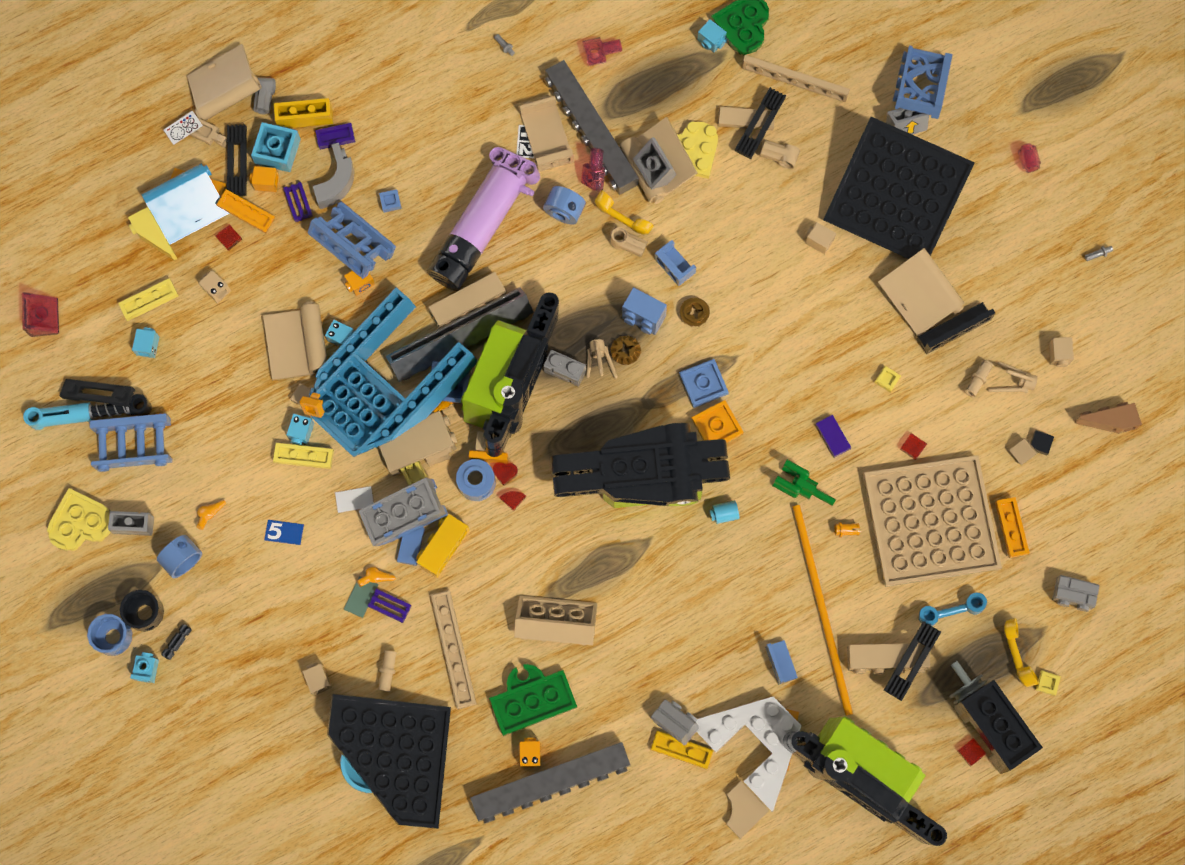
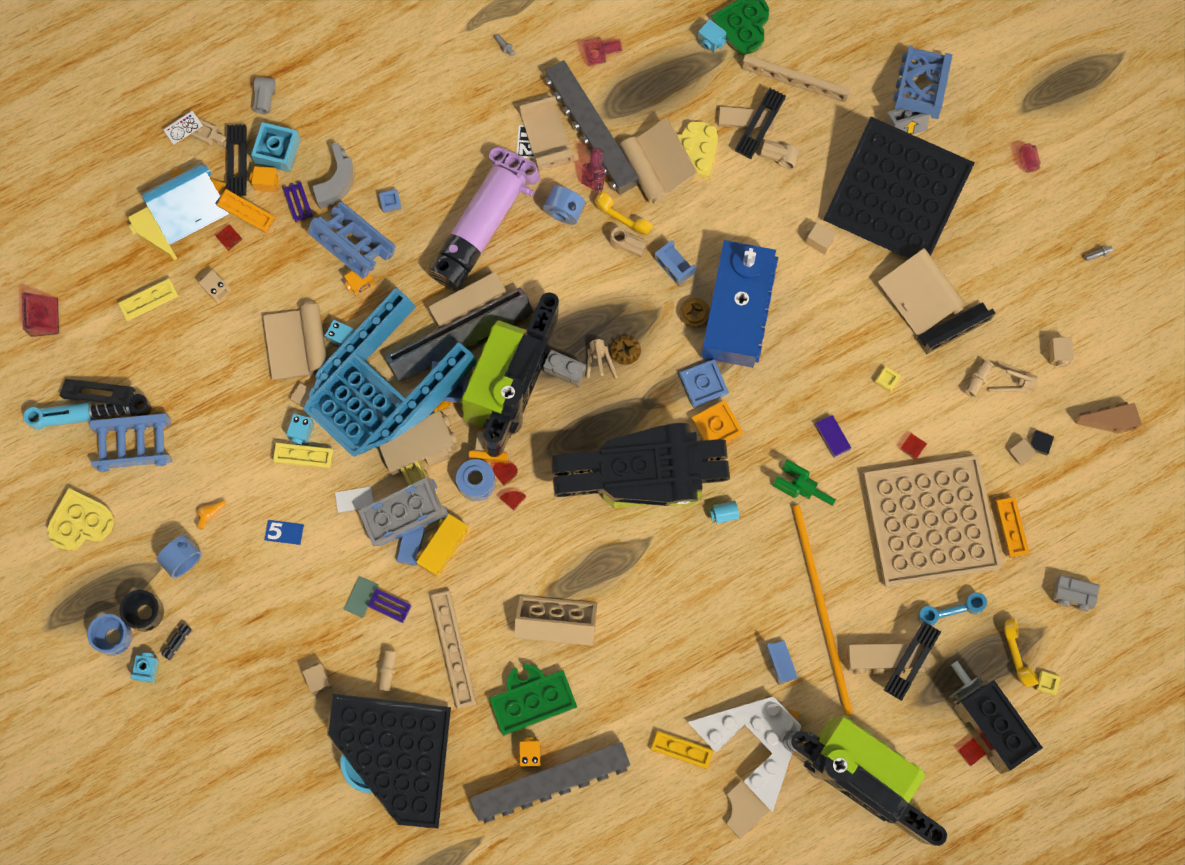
light grey brick [108,511,154,536] -> none
medium azure brick [132,327,160,358] -> none
tan door [187,44,262,121] -> none
yellow brick [274,98,333,128] -> none
light orange tile [299,392,324,418] -> none
dark purple tile [315,123,356,150] -> none
light orange animal [357,567,396,587] -> none
medium blue brick [622,287,667,335] -> none
light grey slope [633,137,676,190] -> none
light grey brick [651,700,699,745] -> none
light orange pin [834,522,860,537] -> none
none -> blue piece [701,240,779,368]

